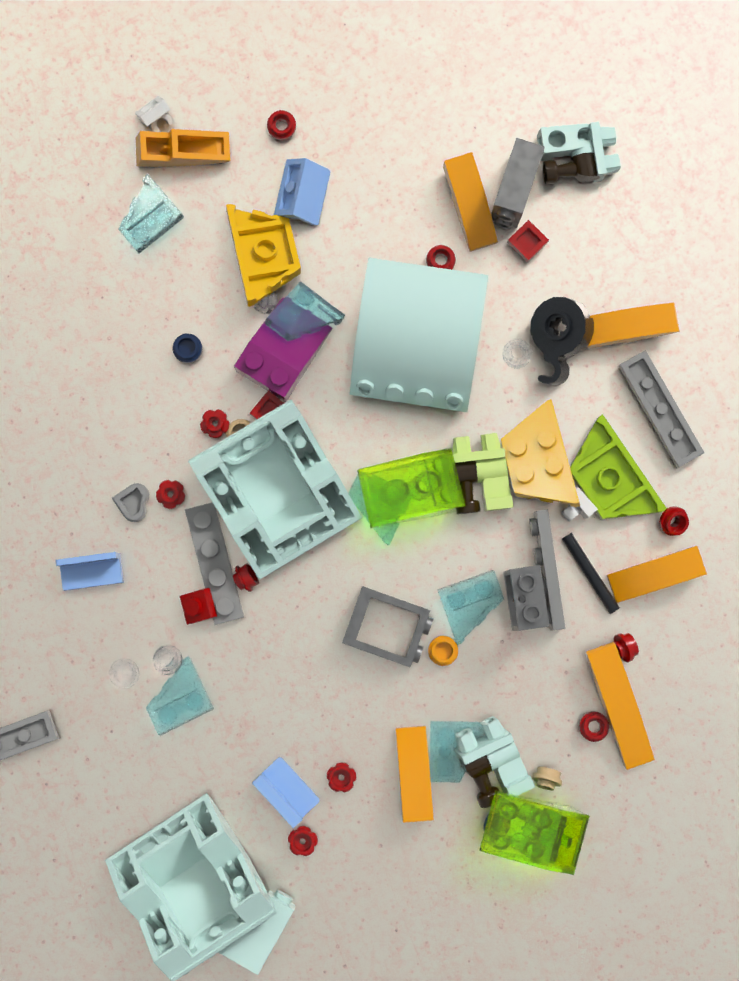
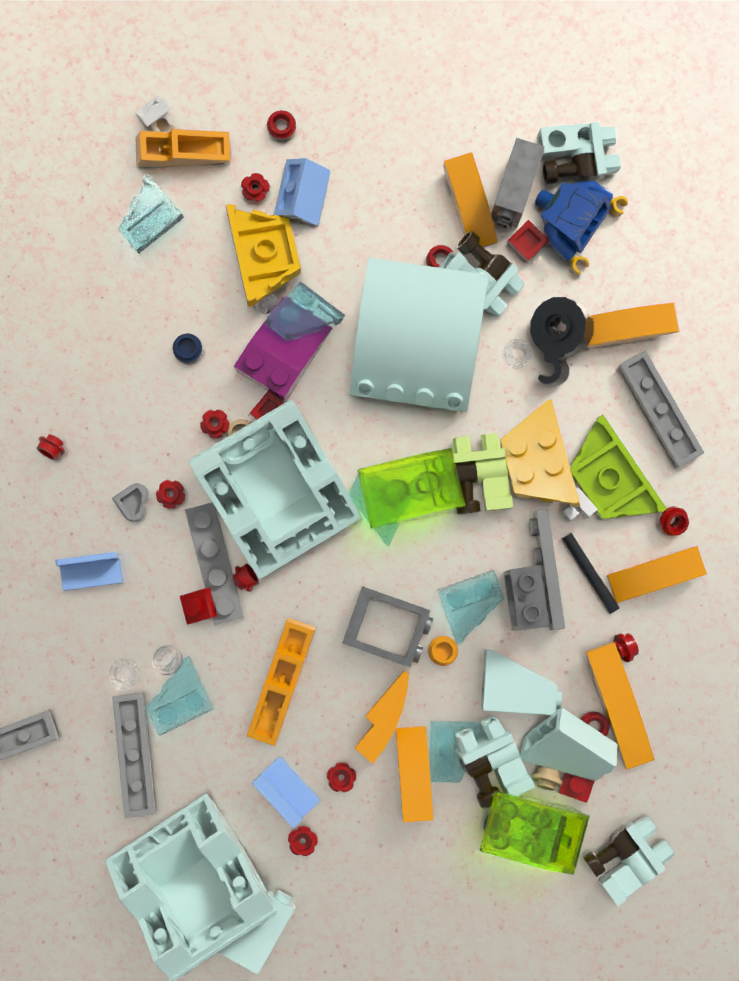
none -> red plate [36,434,65,461]
none -> light grey plate [112,693,156,818]
none -> red plate [241,173,270,202]
none -> light orange slope [247,618,316,746]
none -> light orange slope [355,670,409,764]
none -> light aqua hips [438,230,525,316]
none -> light aqua slope [481,649,562,715]
none -> light aqua slope [521,708,618,781]
none -> blue torso [535,181,628,275]
none -> red plate [557,772,595,803]
none -> light aqua hips [583,816,675,907]

